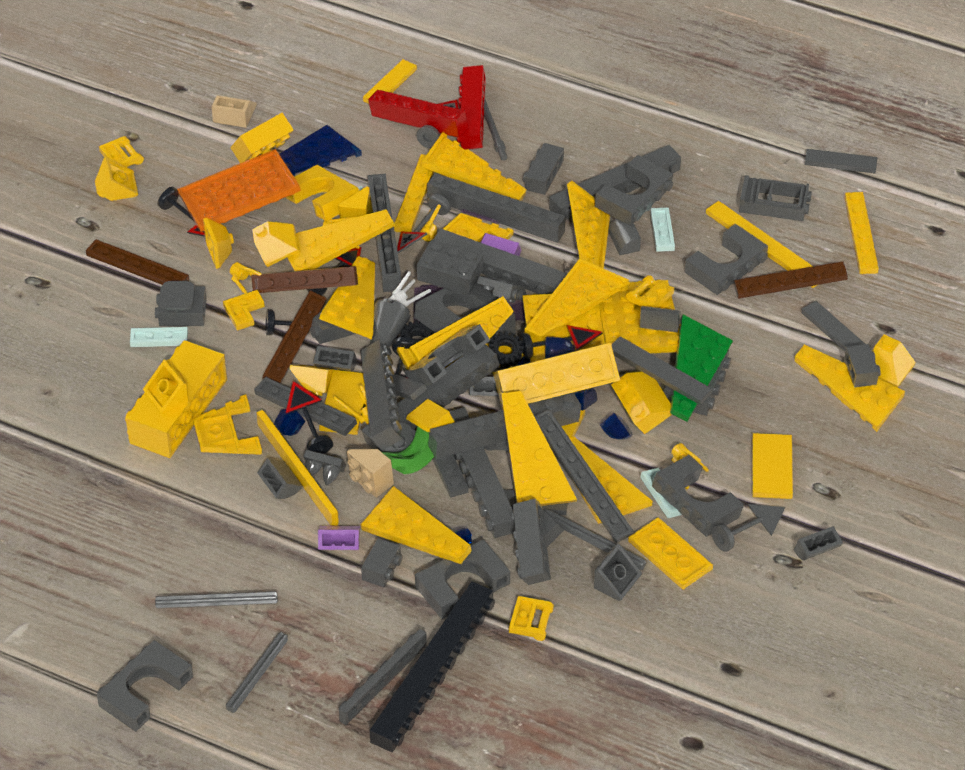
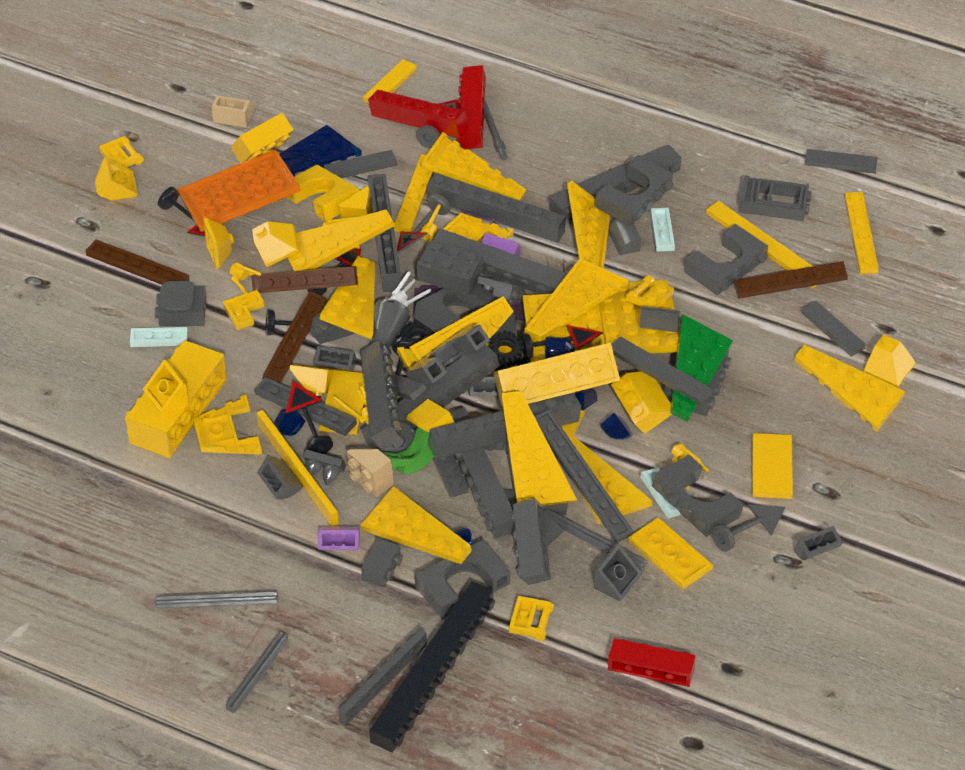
dark grey arch [96,640,193,732] -> none
dark grey brick [523,143,564,195] -> none
dark grey brick [844,344,881,388] -> none
none -> dark grey tile [324,150,397,178]
none -> red brick [608,638,696,687]

